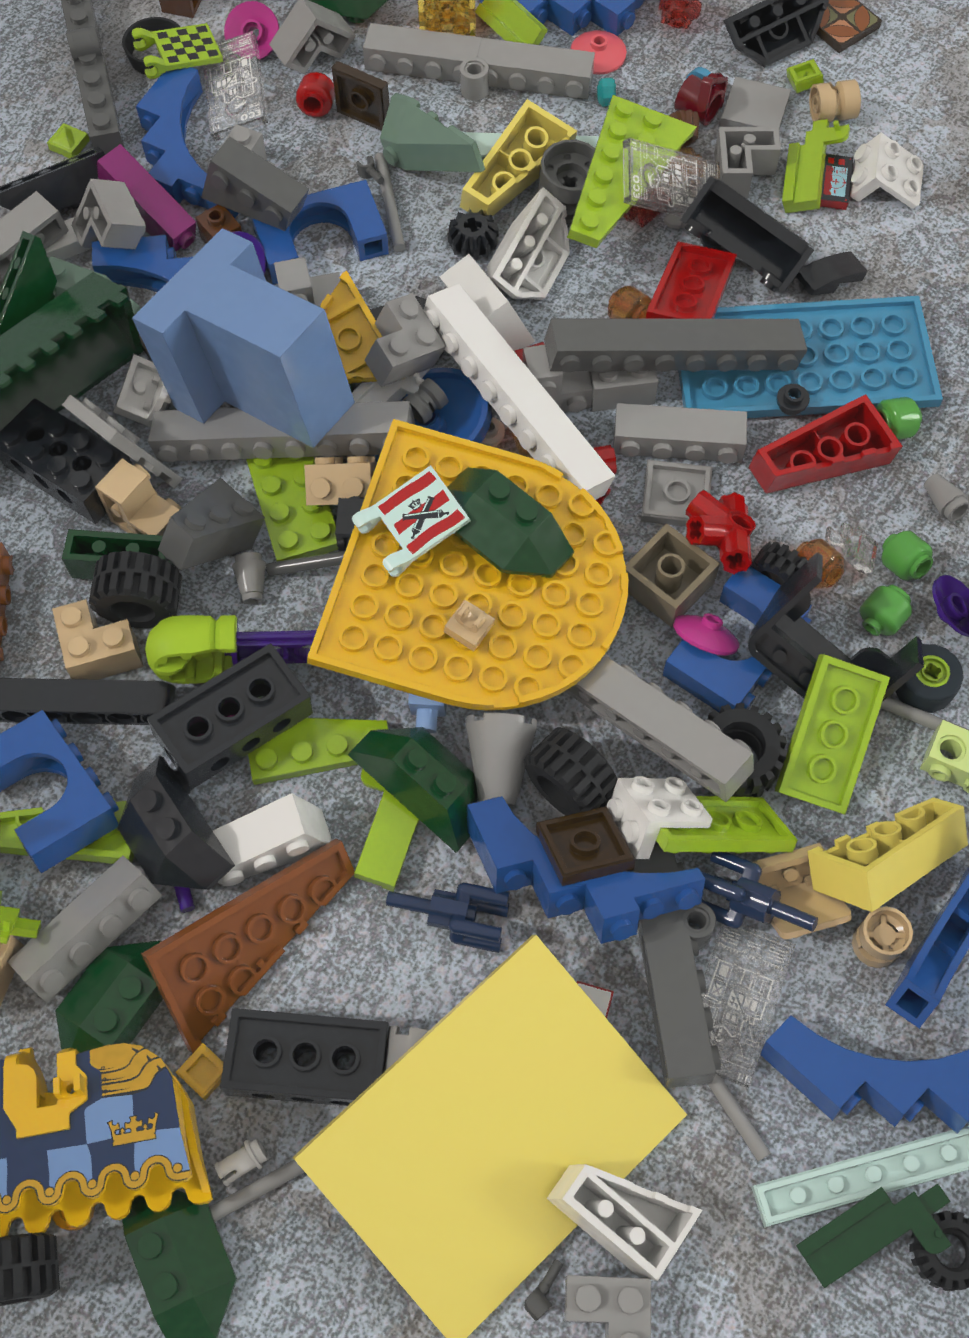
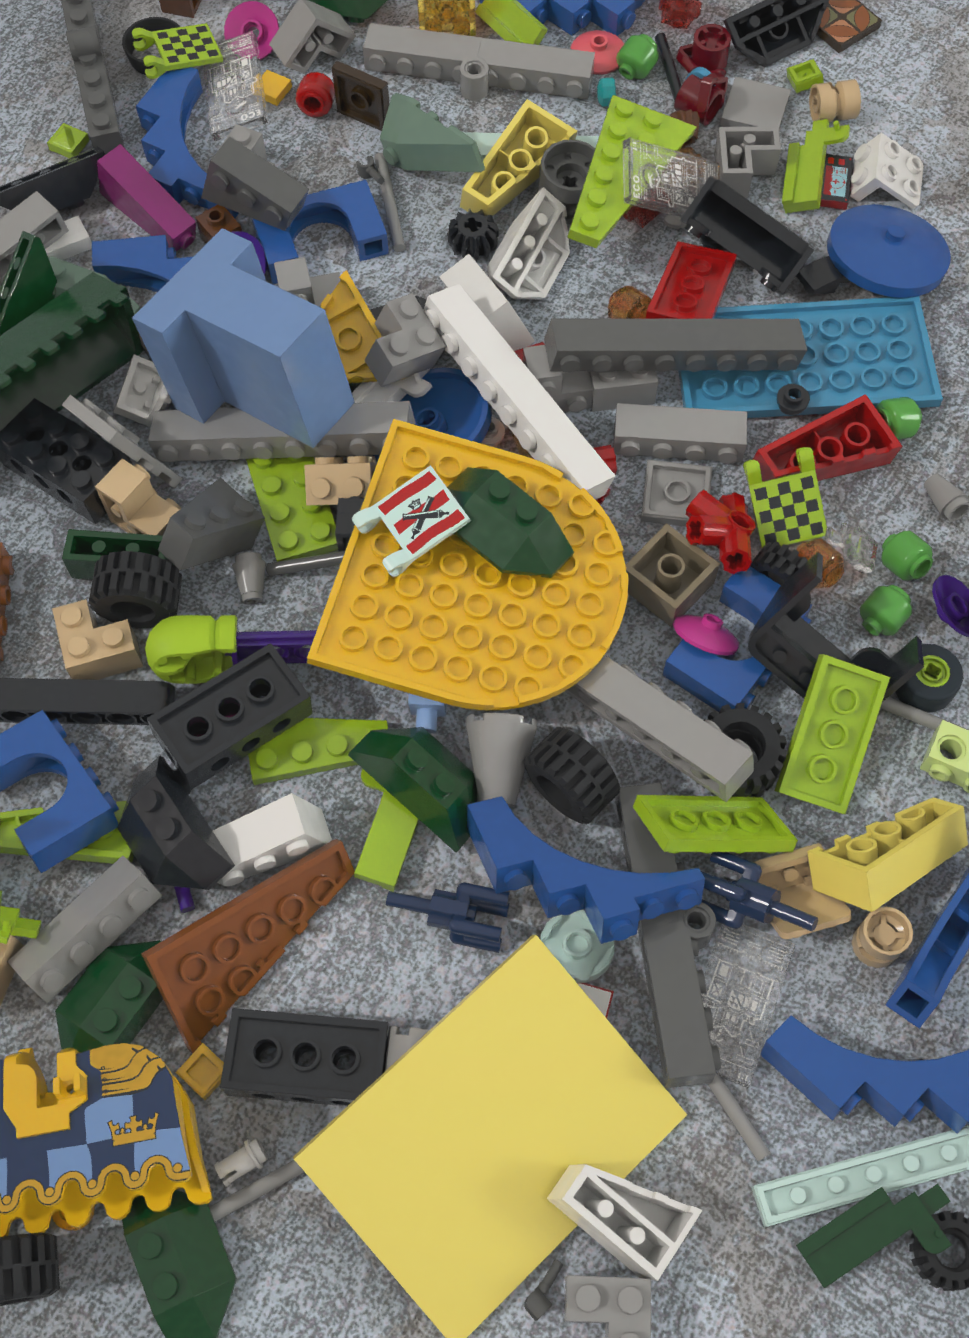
light grey brick [71,179,146,249] -> none
dark grey wheel [402,378,449,425] -> none
tan tile [444,600,495,652] -> none
dark brown tile [536,806,635,886] -> none
white bracket [607,776,713,859] -> none
none -> yellow tile [252,70,292,106]
none -> light aqua tile [540,910,614,983]
none -> bright green head [616,34,659,80]
none -> black bar [655,33,682,102]
none -> dark red piece [676,24,731,76]
none -> lime flag [743,447,828,549]
none -> blue dish [827,204,951,298]

